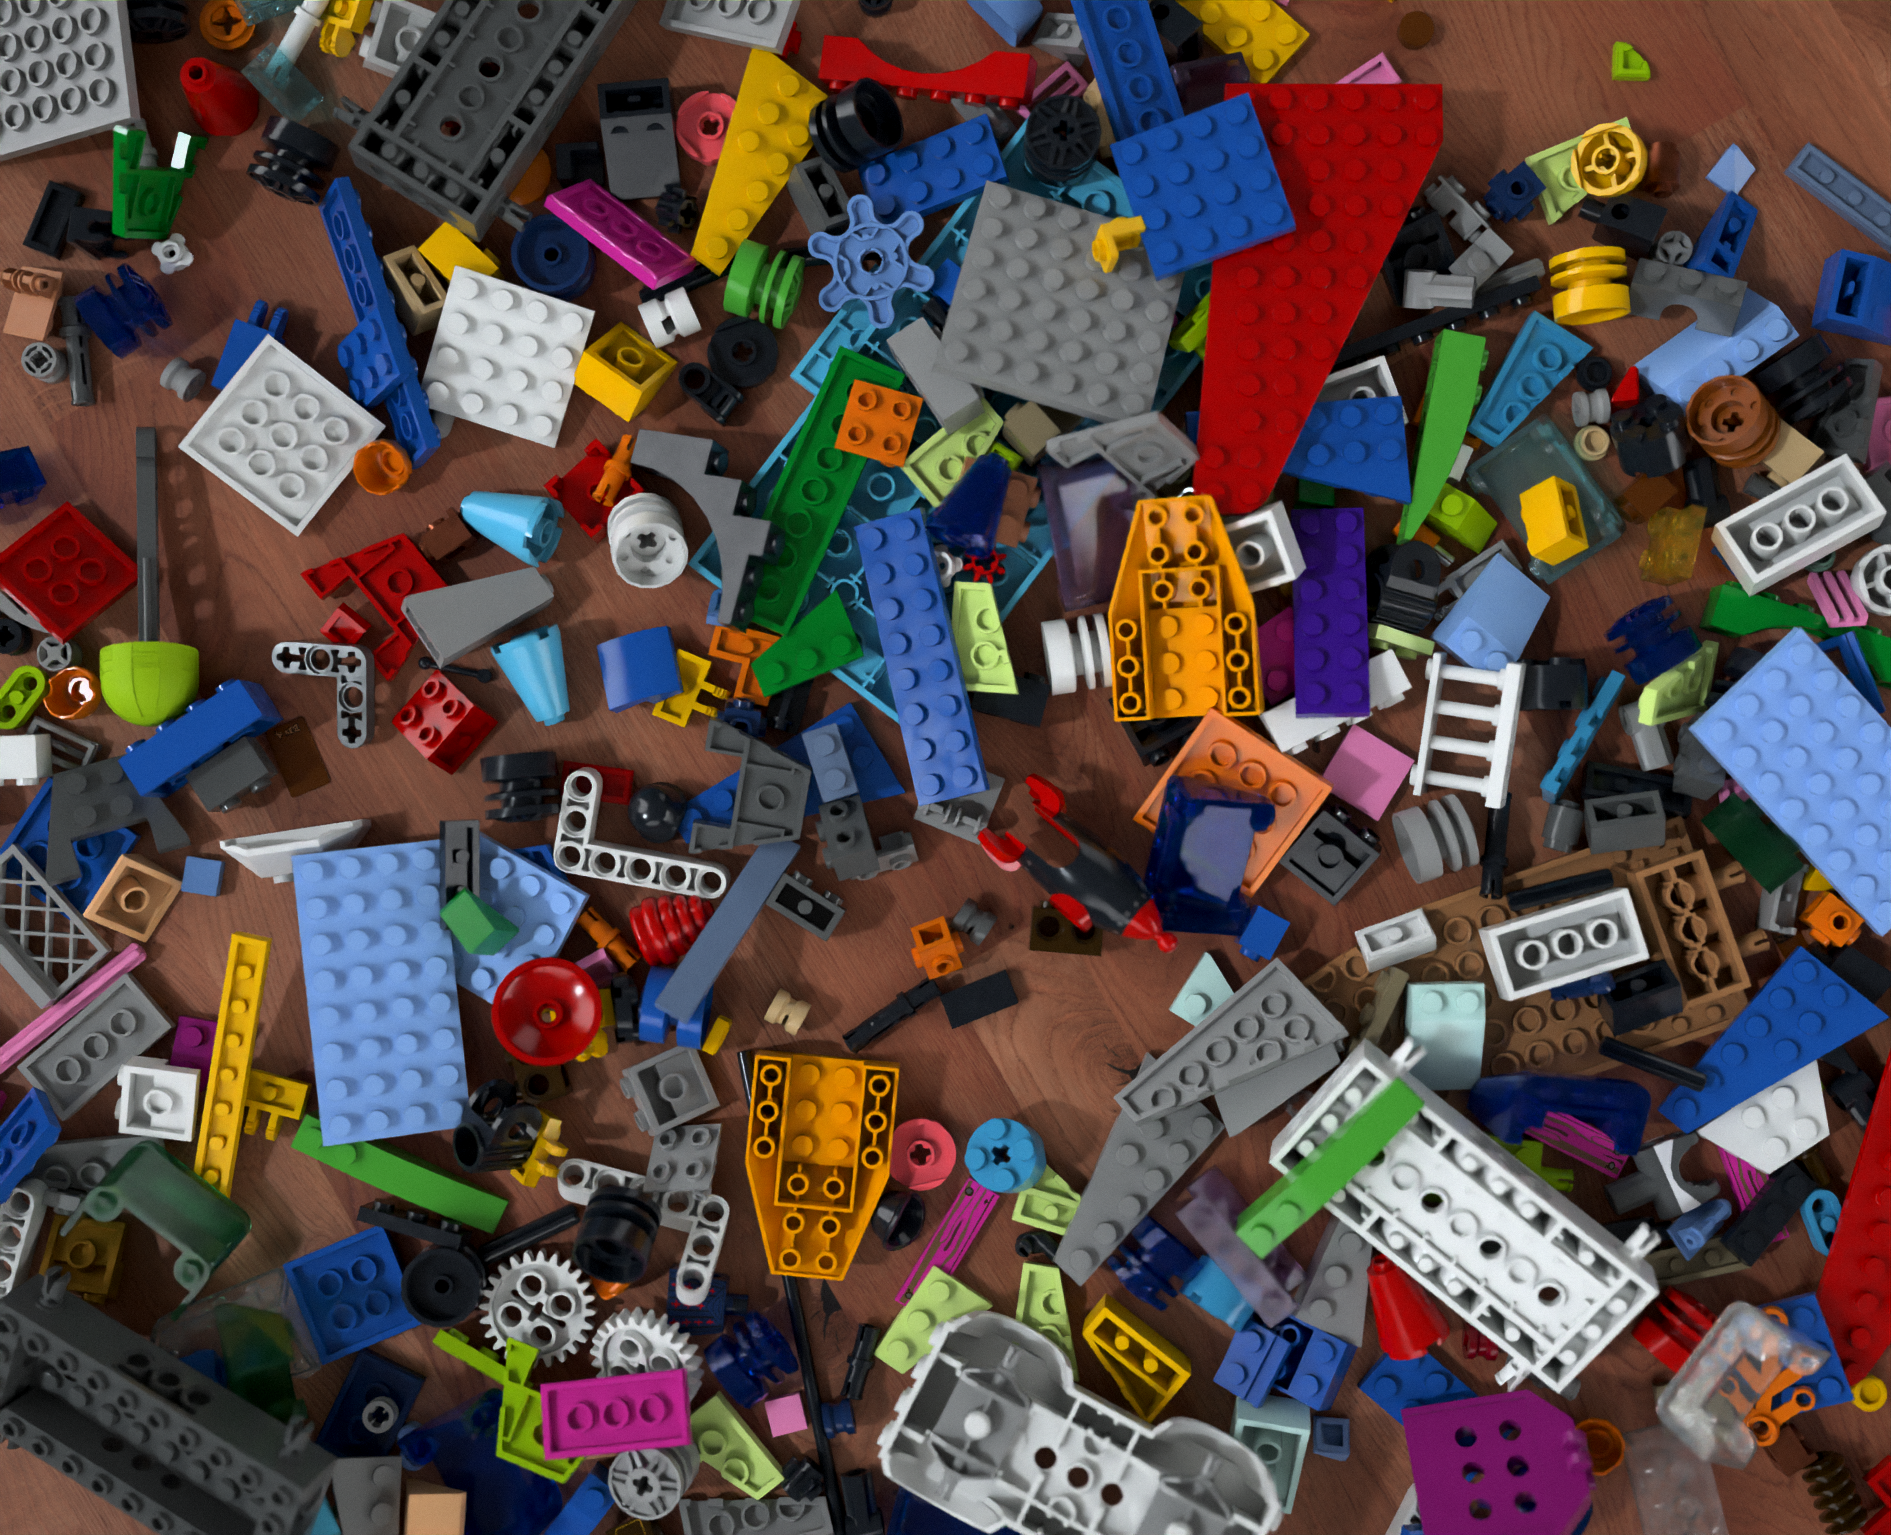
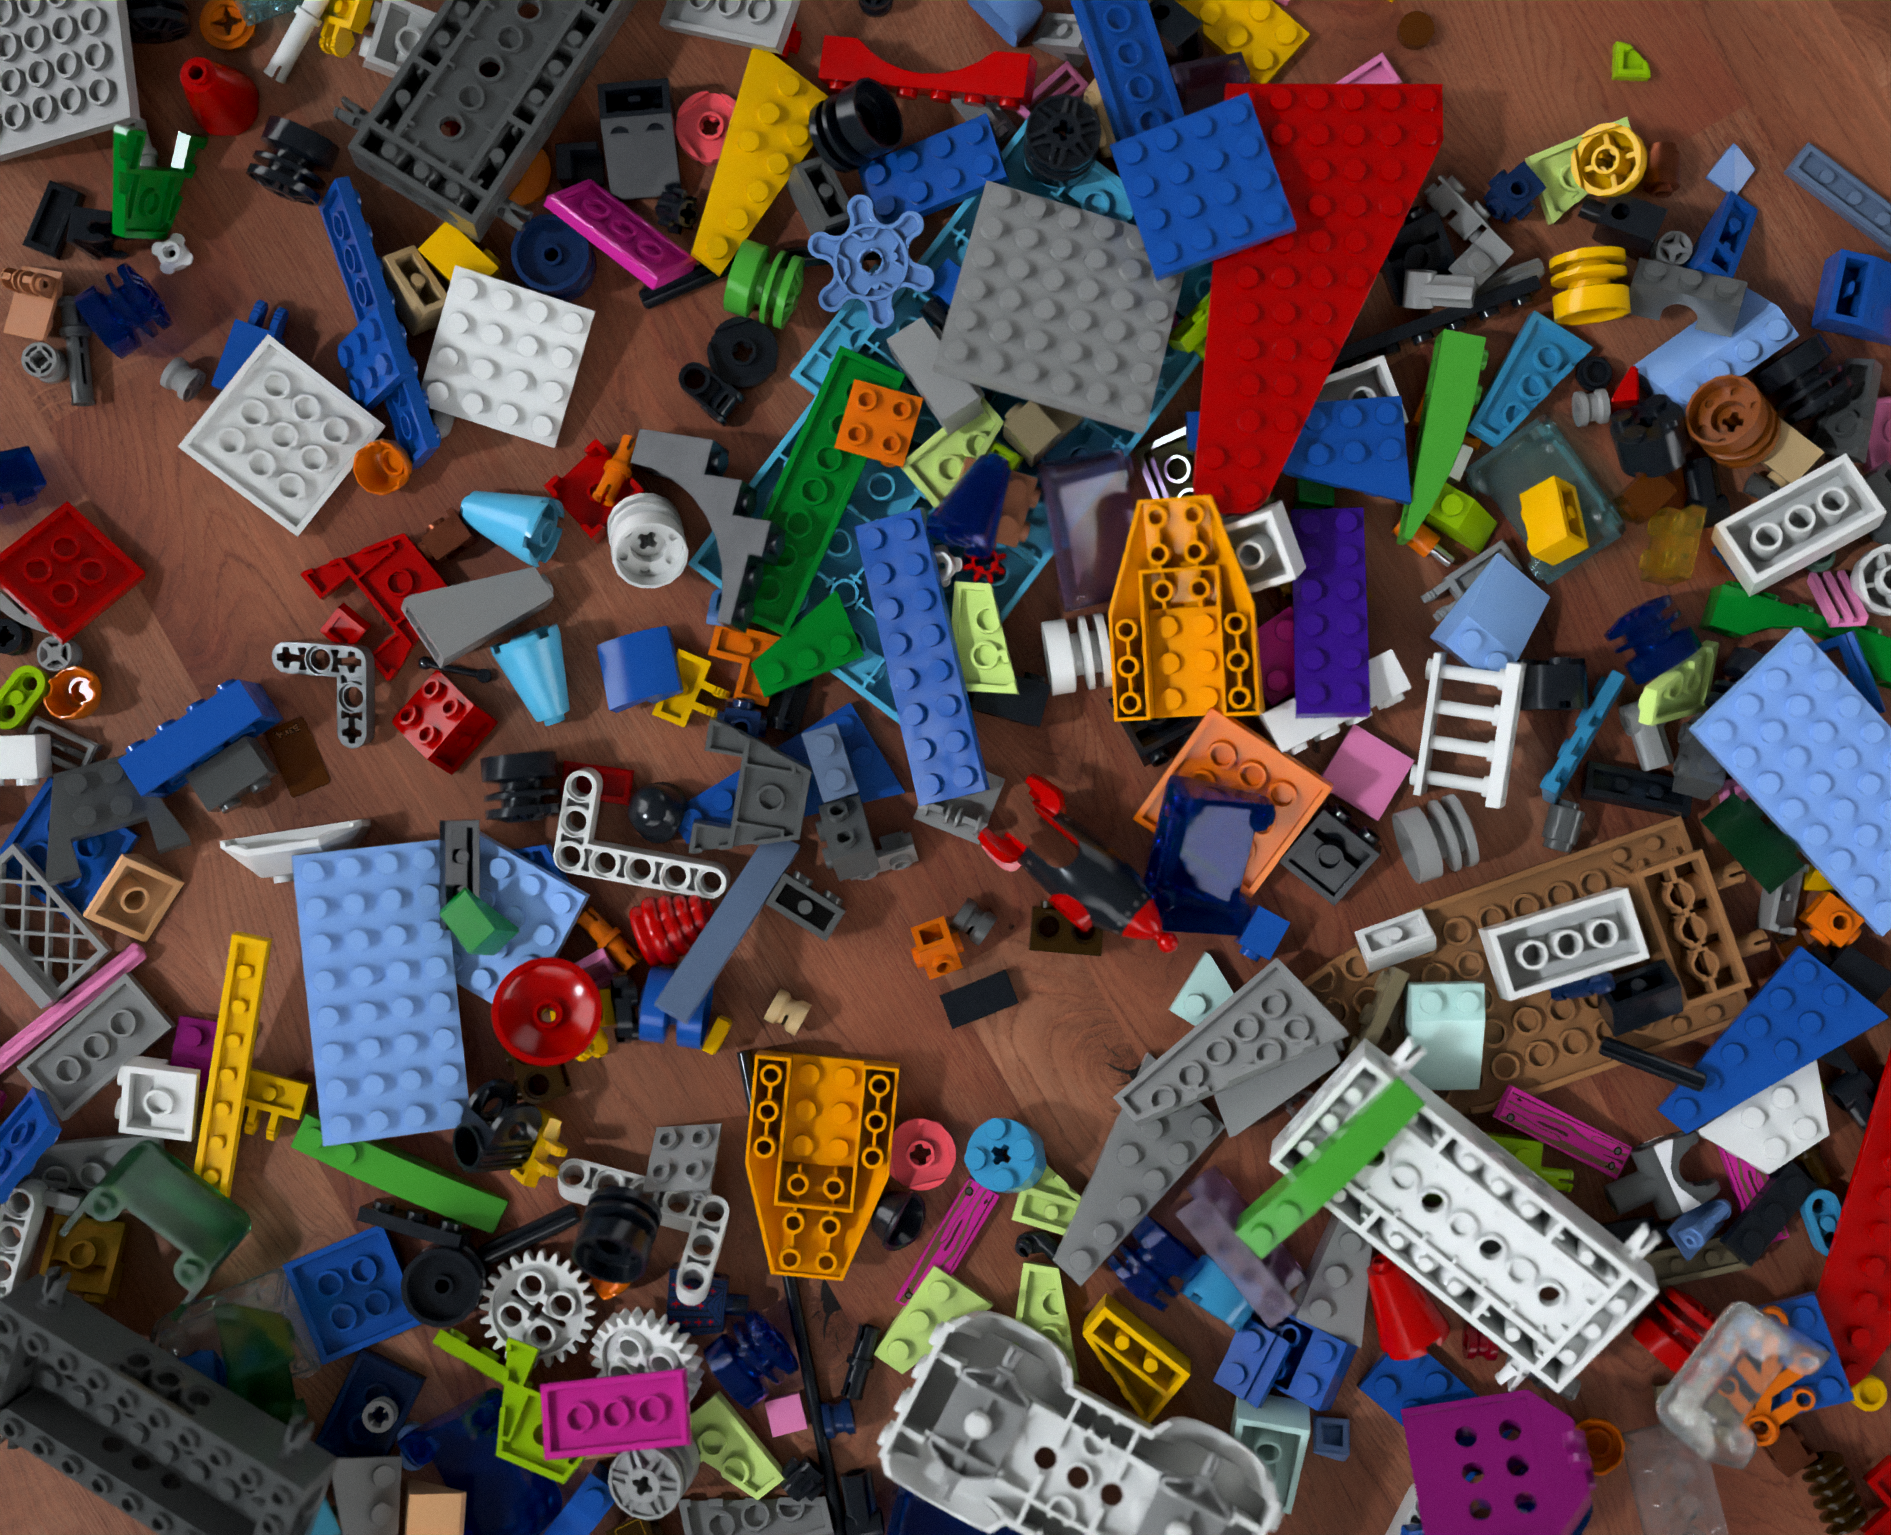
lime piece [100,427,199,727] -> none
medium blue tile [181,856,226,897] -> none
clear light blue hinge [240,42,324,123] -> none
yellow slope [574,322,678,422] -> none
light grey plate [620,1046,720,1136] -> none
white wheel [638,287,702,349] -> none
black pin [842,976,943,1055] -> none
light grey wing [1046,411,1200,520] -> none
yellow bracket [1092,216,1146,273] -> none
black piece [1365,541,1441,634] -> none
yellowish green wing [1367,623,1435,660] -> none
clear blue windscreen [1466,1070,1652,1156] -> none
black pin [1479,792,1512,900] -> none
black axle [1506,869,1614,911] -> none
tan plate [1574,425,1610,461] -> none
dark grey brick [1584,790,1666,855] -> none

